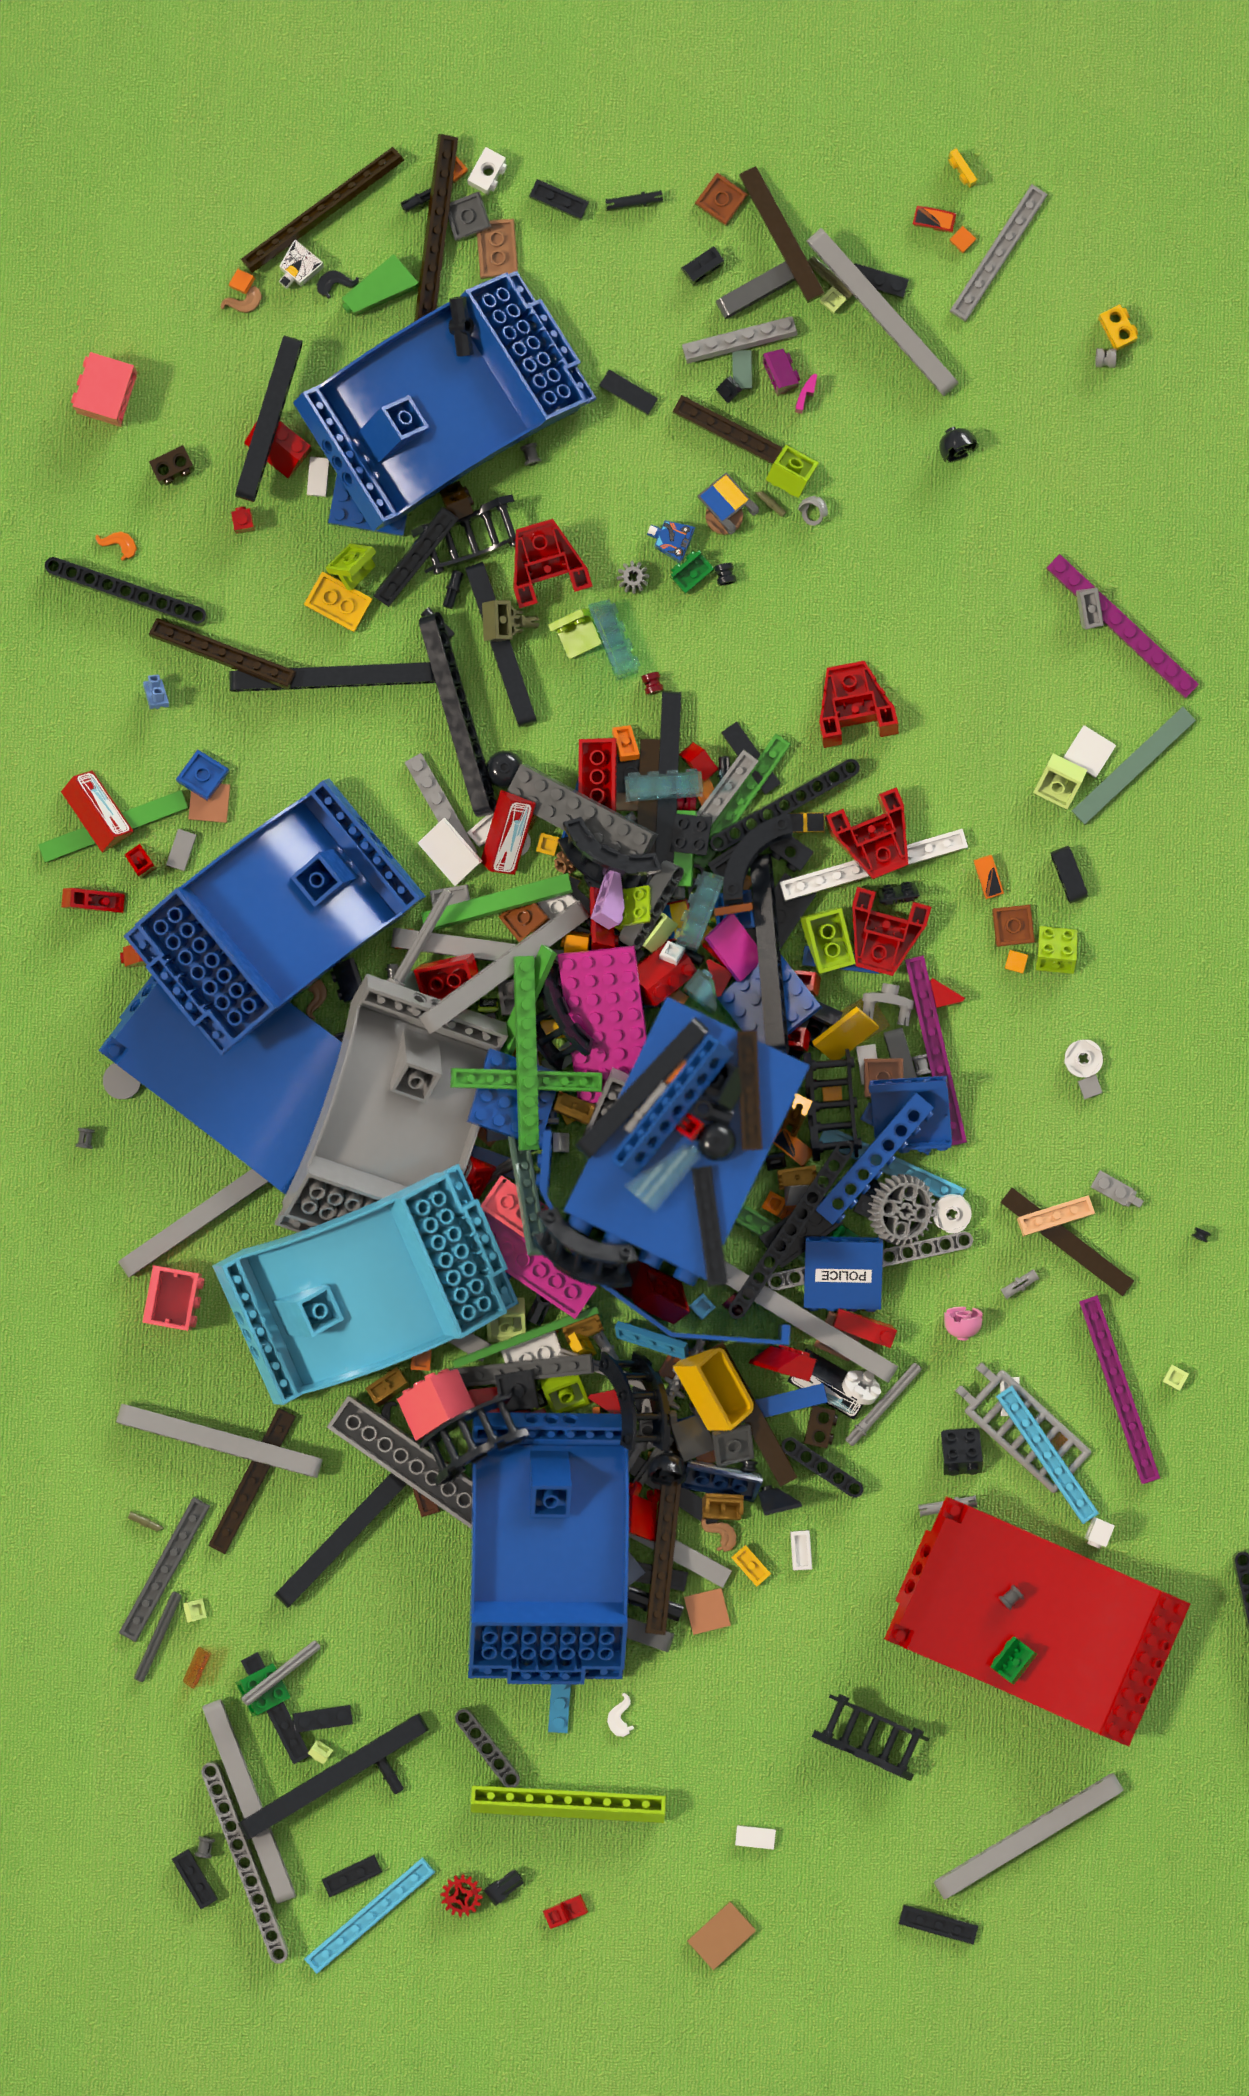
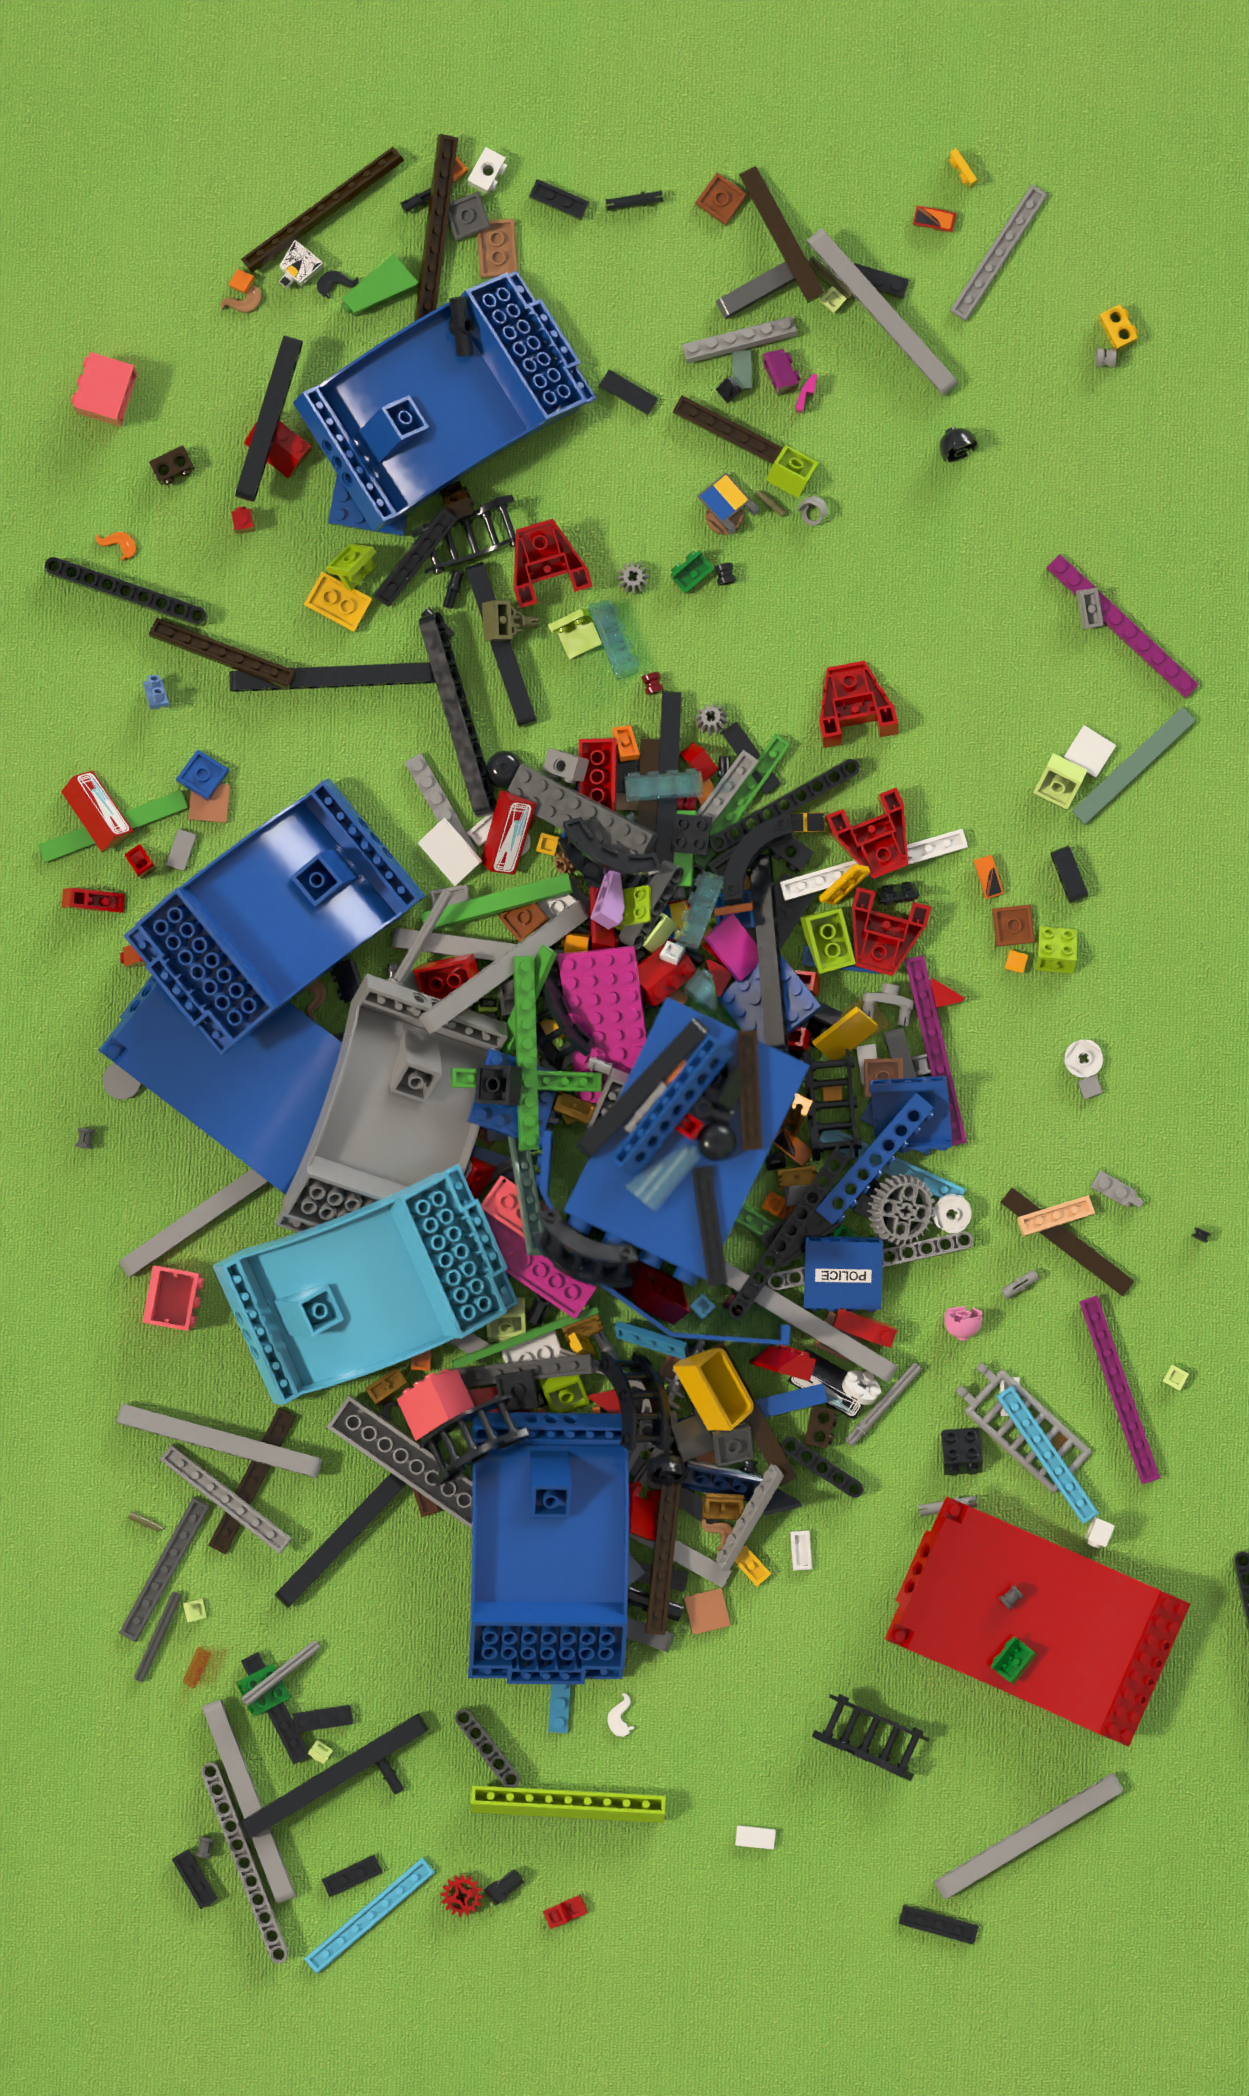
white tile [307,457,329,497] -> none
dark grey bush [520,443,541,466] -> none
white tile [553,1133,569,1152] -> none
blue torso [647,521,695,564] -> none
black hinge [681,246,724,285] -> none
medium nougat tile [687,1901,756,1970] -> none
orange tile [949,226,976,253] -> none
none -> light grey tile [160,1444,292,1554]
none -> black slope [475,1064,522,1106]
none -> light grey brick [543,748,589,784]
none -> light grey pin [587,1056,612,1075]
none -> light grey gear [695,703,728,736]
none -> light grey plate [716,1464,784,1572]
none -> yellow tile [819,864,870,905]

